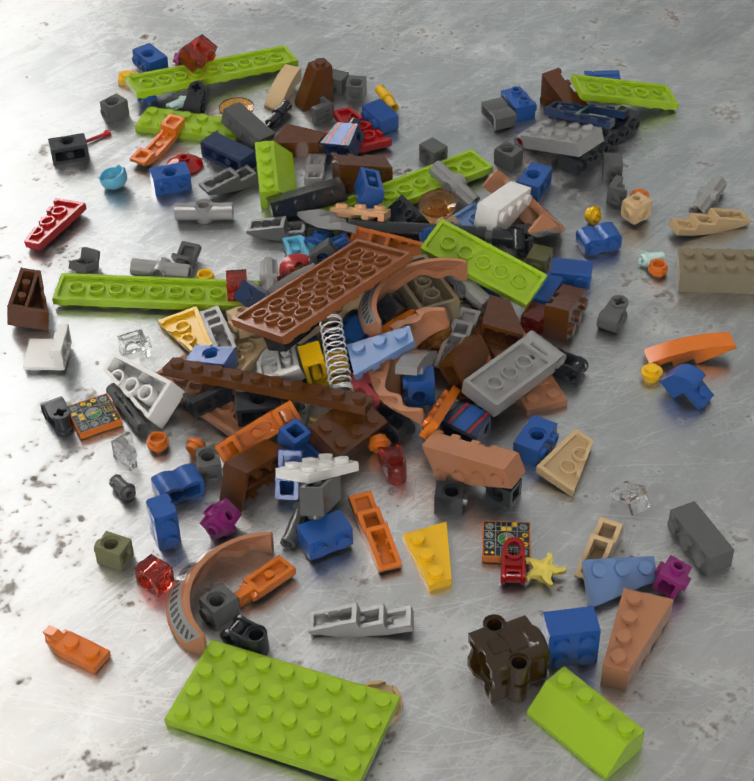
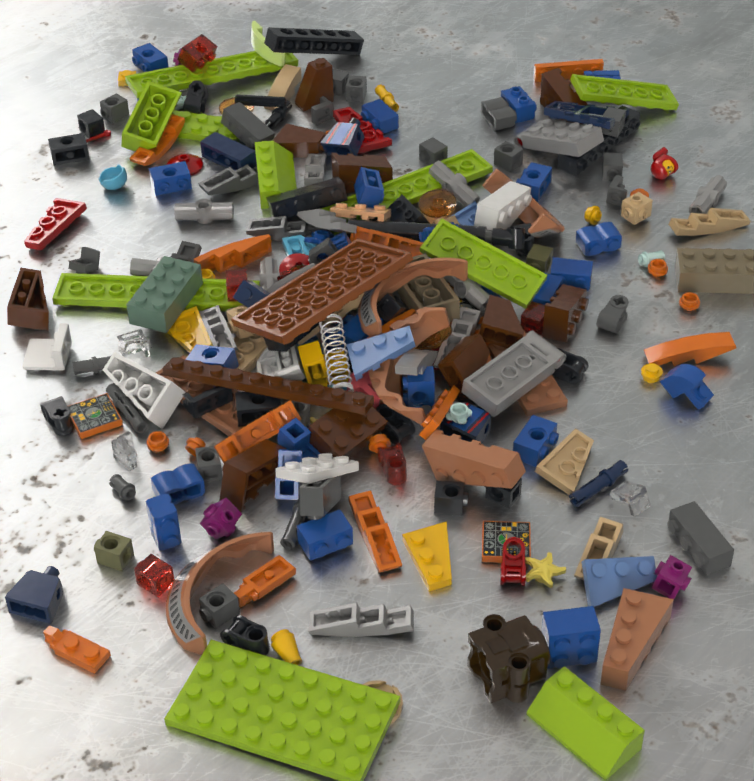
none -> dark blue torso [5,566,63,624]
none -> dark grey pin [72,356,111,375]
none -> black brick [77,109,105,138]
none -> lime slope [121,81,182,152]
none -> sand green brick [126,256,203,333]
none -> orange slope [194,234,272,273]
none -> black axle [235,94,287,108]
none -> yellowish green slope [251,21,285,66]
none -> black brick [264,27,364,55]
none -> yellow cone [271,629,302,665]
none -> light aqua plate [446,403,472,424]
none -> orange plate [534,59,604,83]
none -> dark blue pin [569,460,629,507]
none -> dark grey brick [601,107,626,137]
none -> red piece [650,147,678,180]
none -> orange plate [679,292,700,311]

